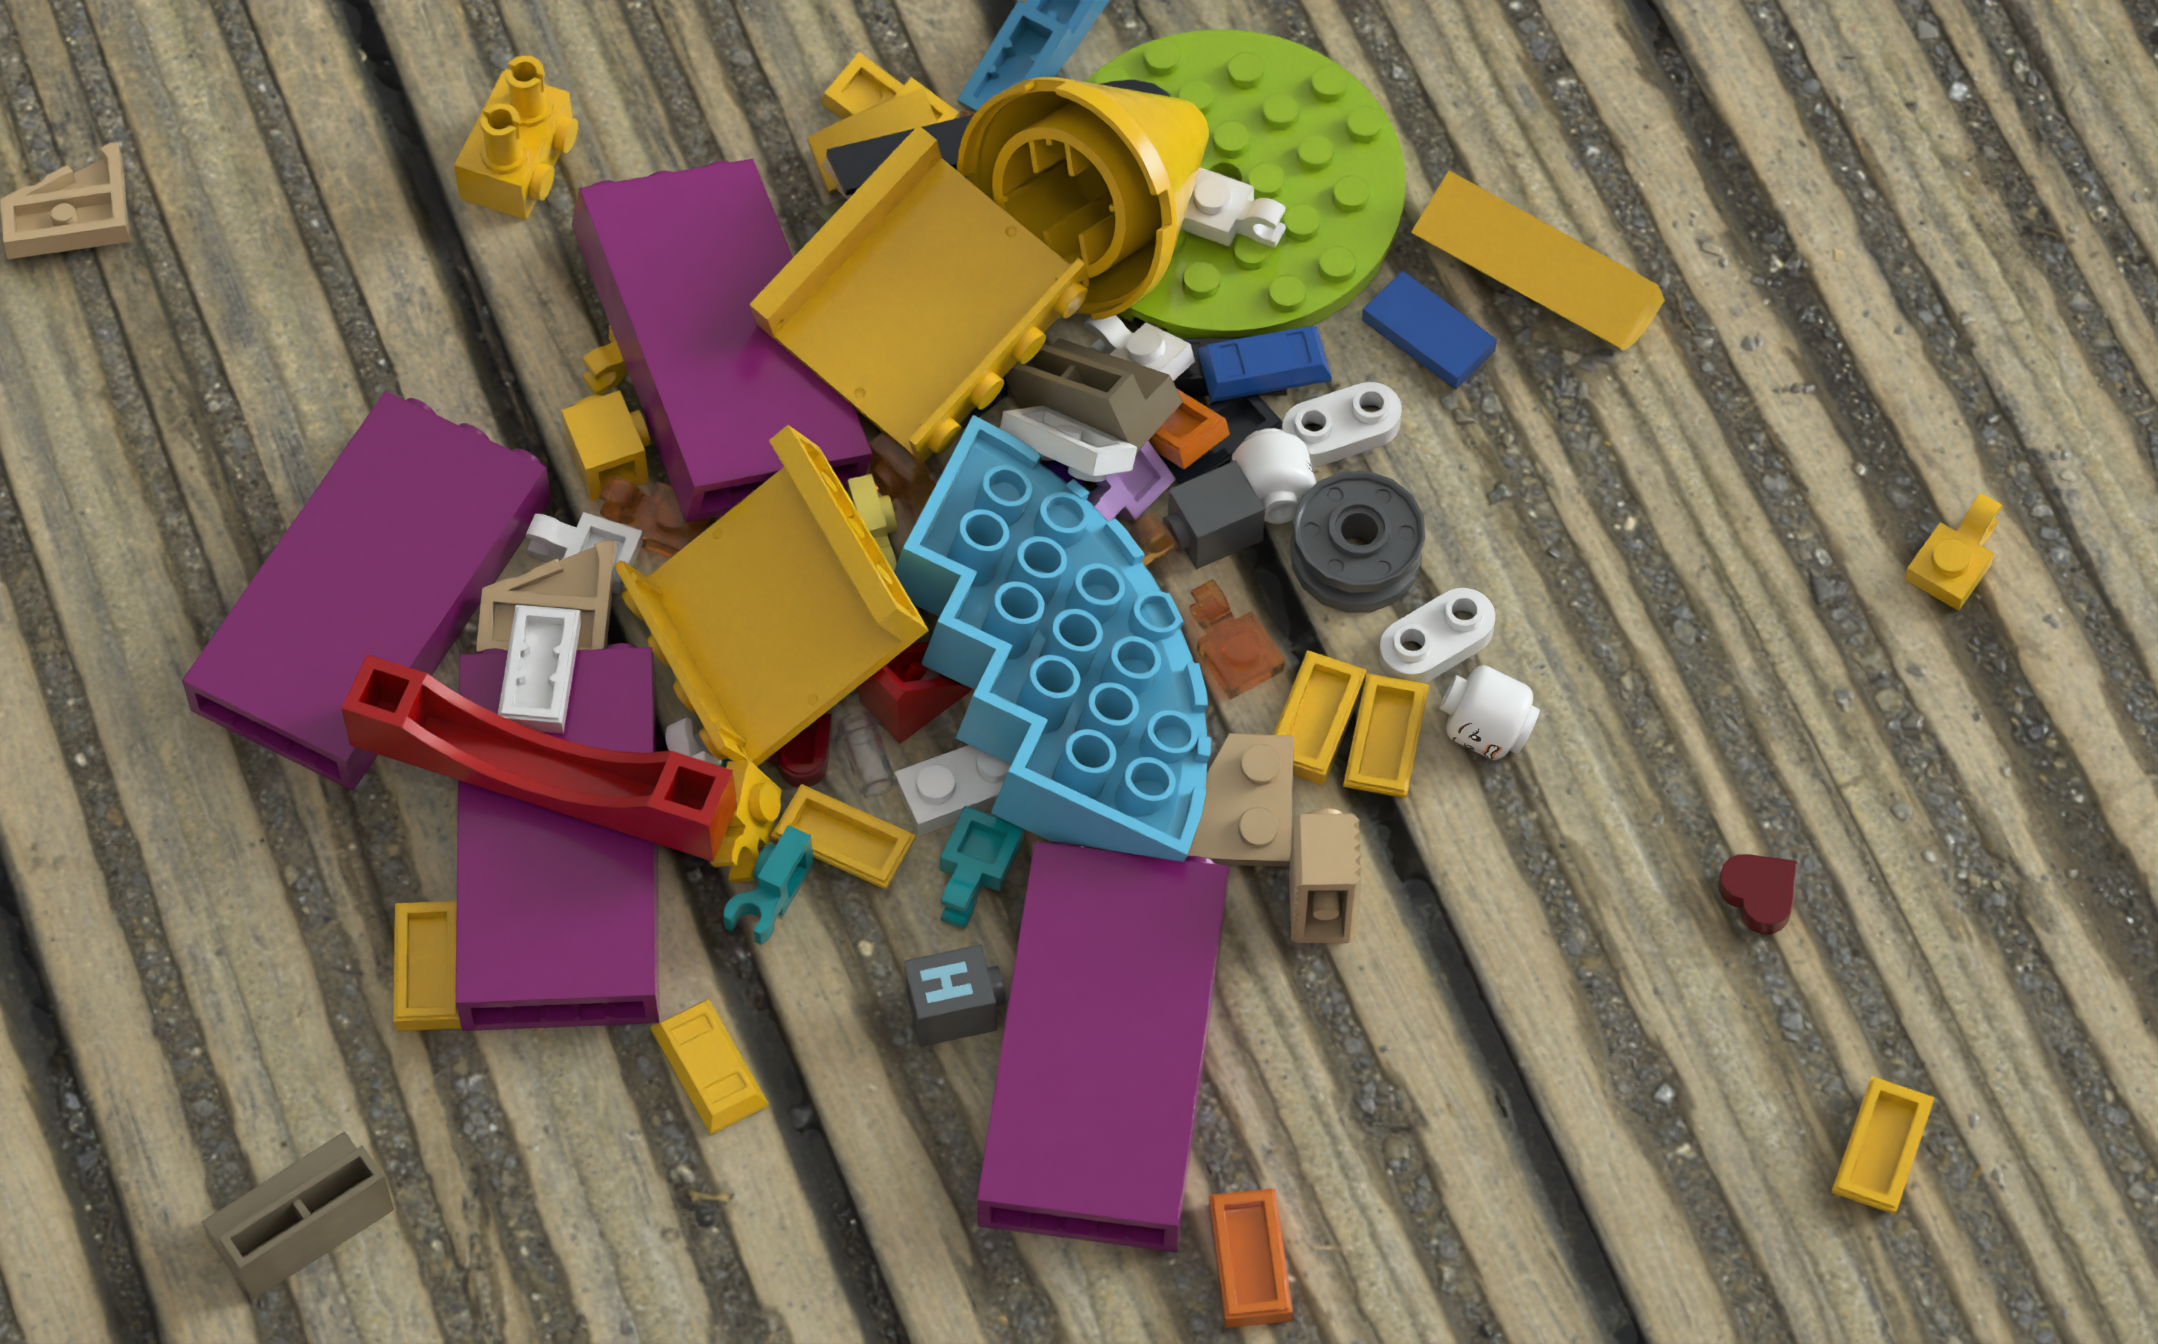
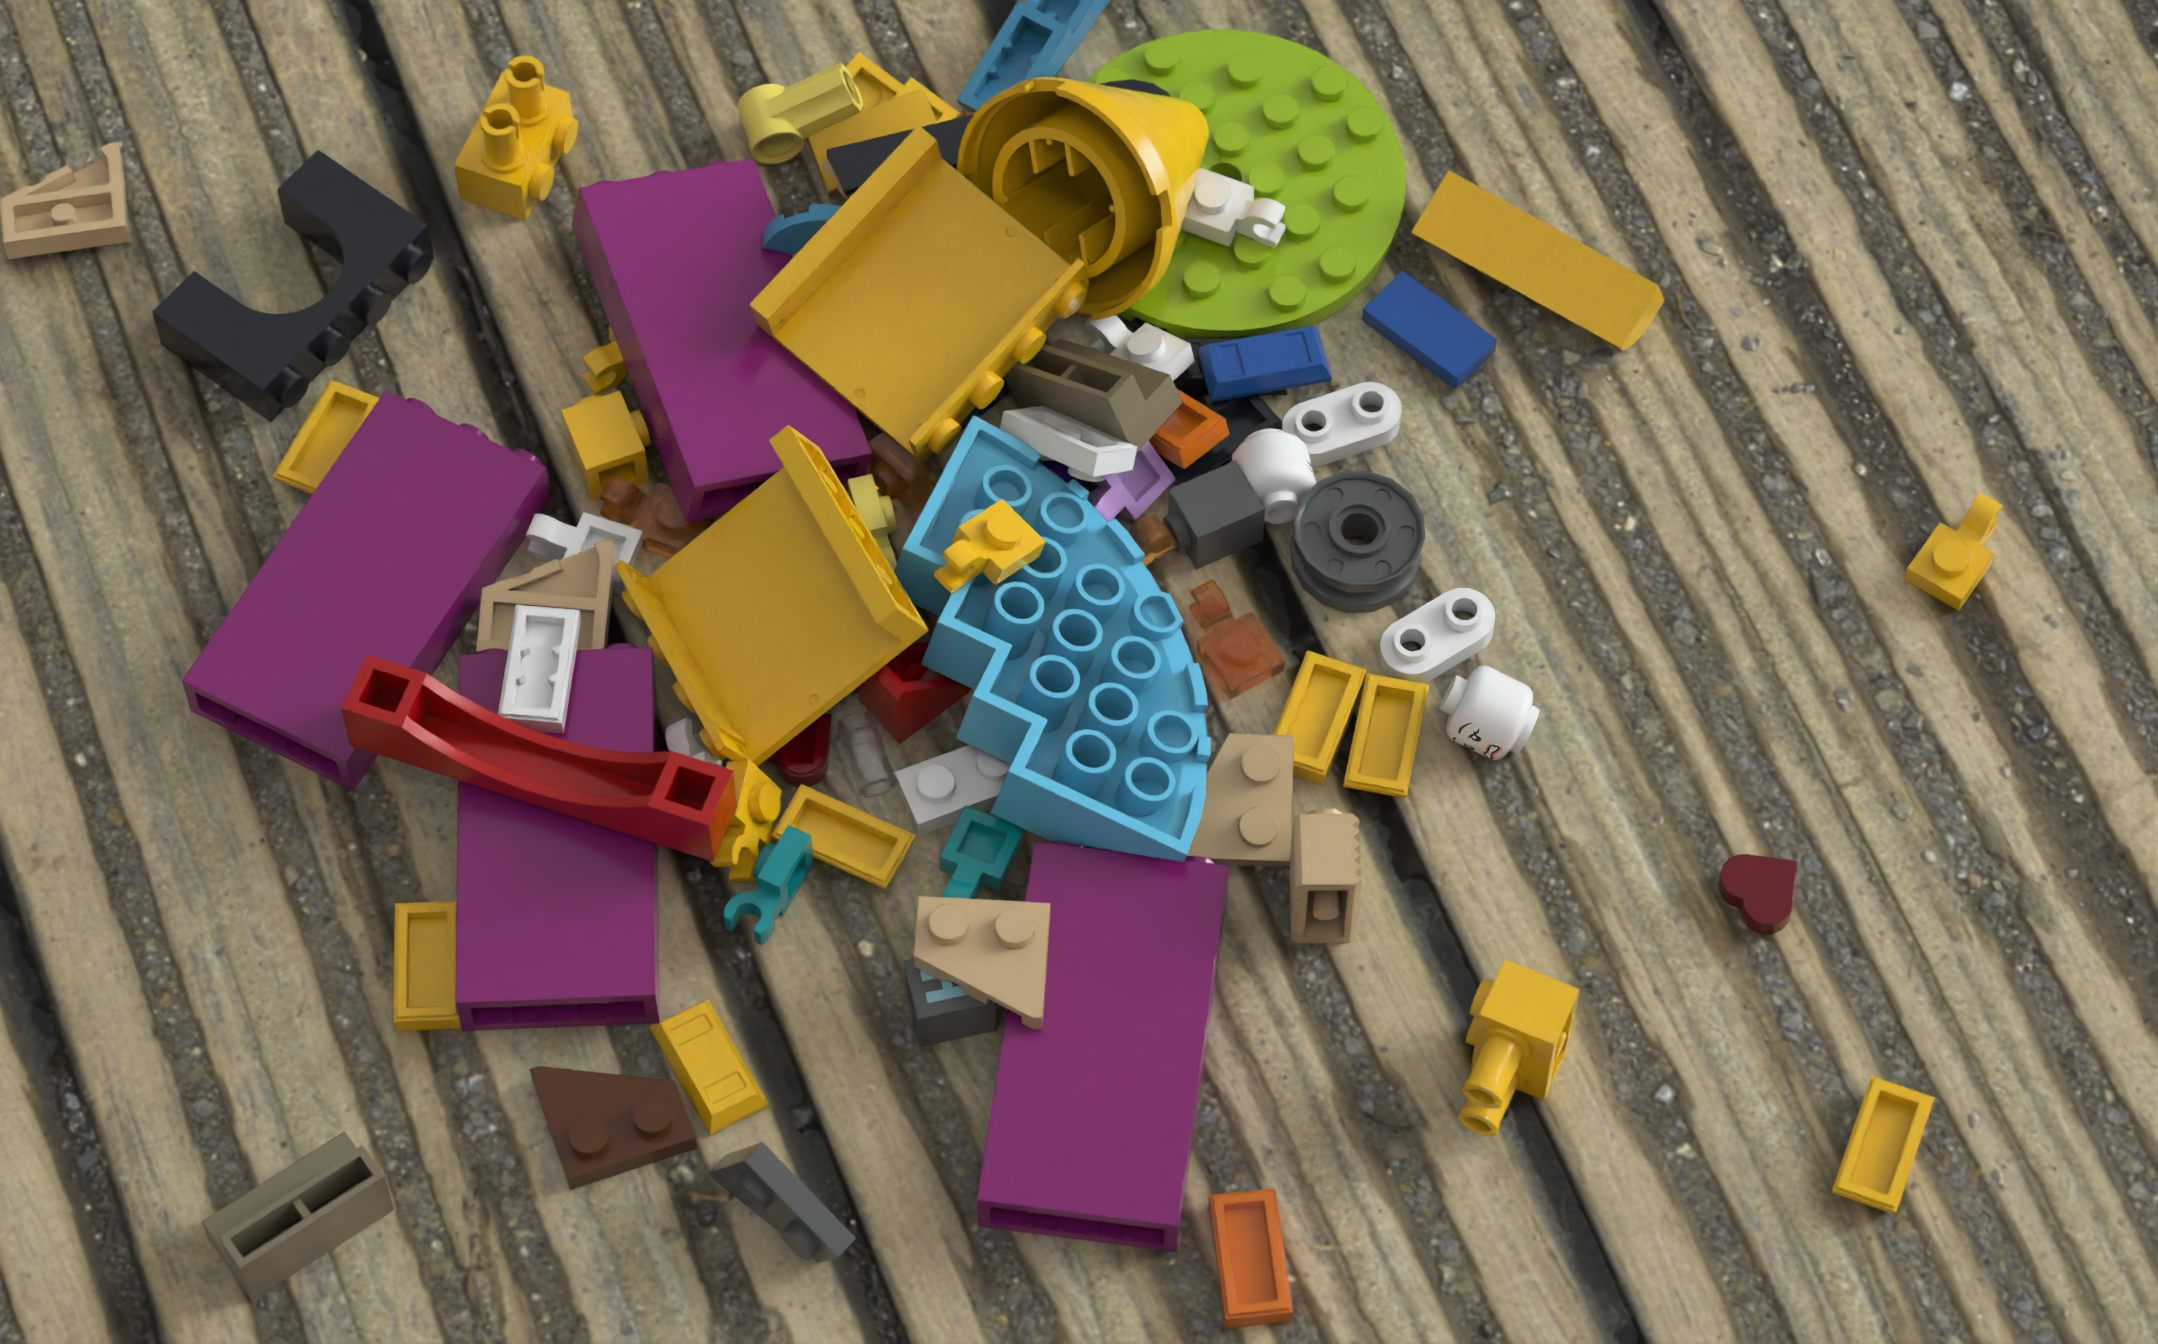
none -> black arch [152,150,434,422]
none -> yellow tile [273,379,380,494]
none -> reddish brown wing [530,1066,697,1190]
none -> dark grey wing [708,1142,856,1263]
none -> light yellow piece [738,62,864,165]
none -> dark azure tile [763,204,841,255]
none -> tan wing [913,896,1050,1029]
none -> yellow plate [933,499,1046,593]
none -> yellow brick [1458,959,1580,1137]

